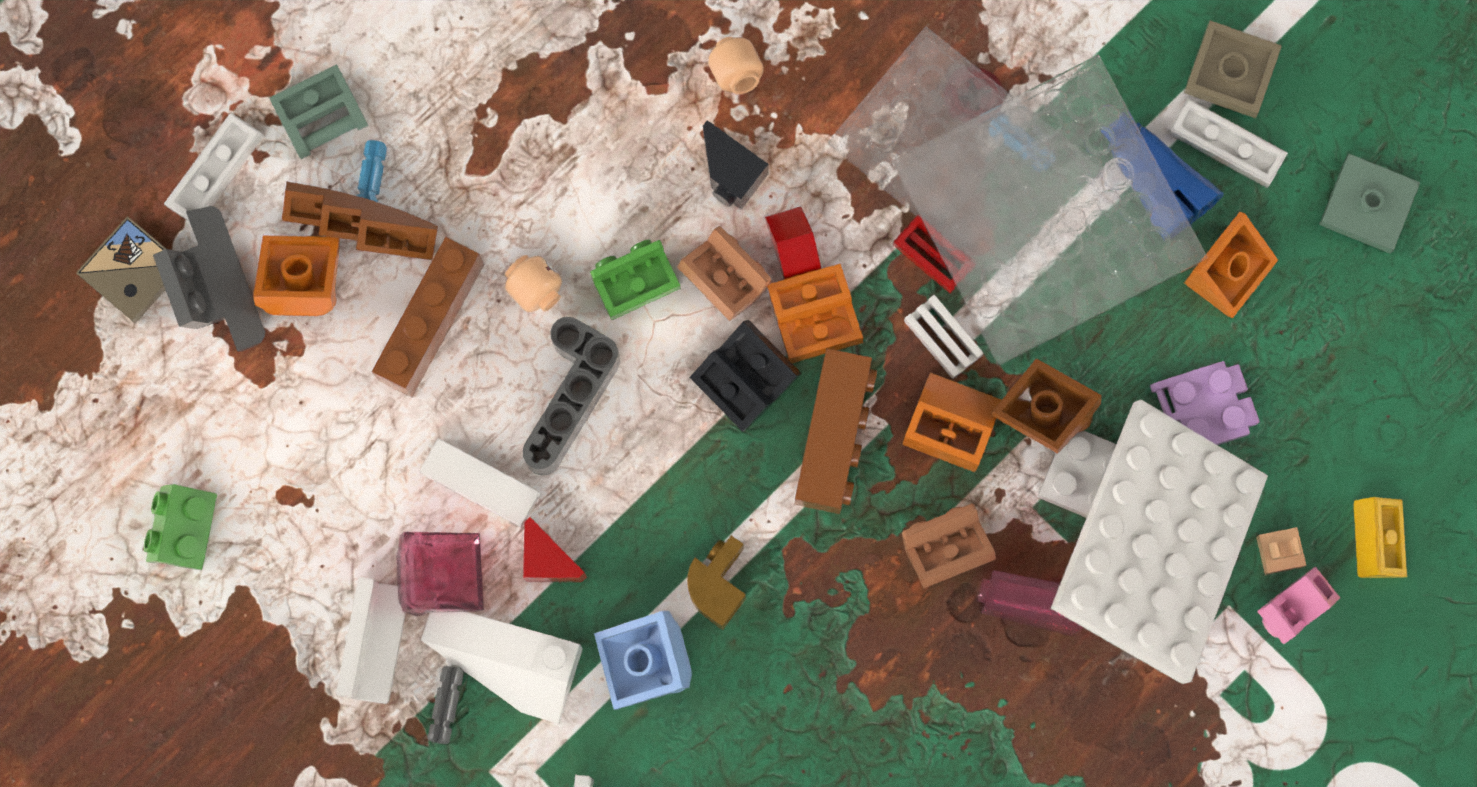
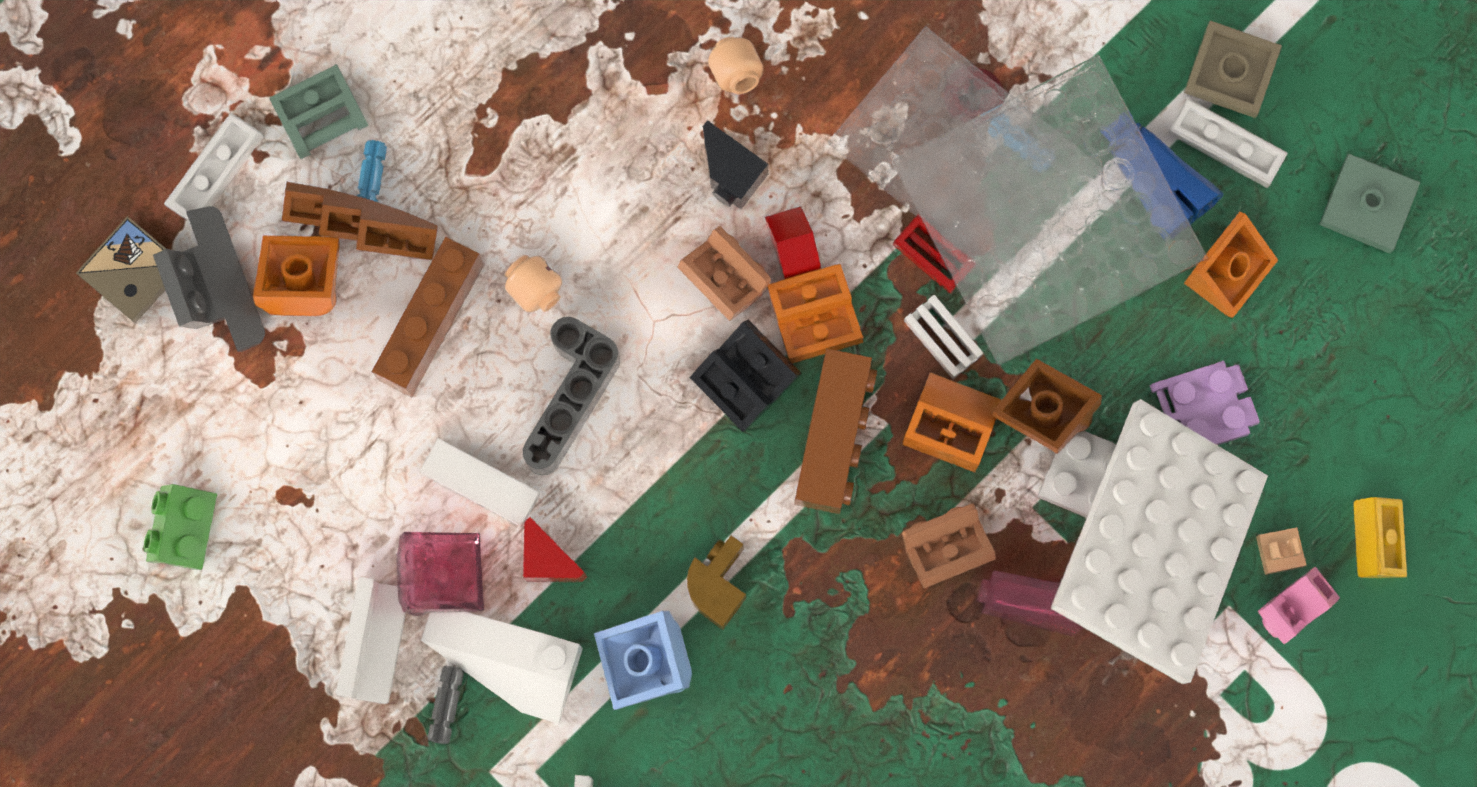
bright green bracket [590,240,681,321] -> none

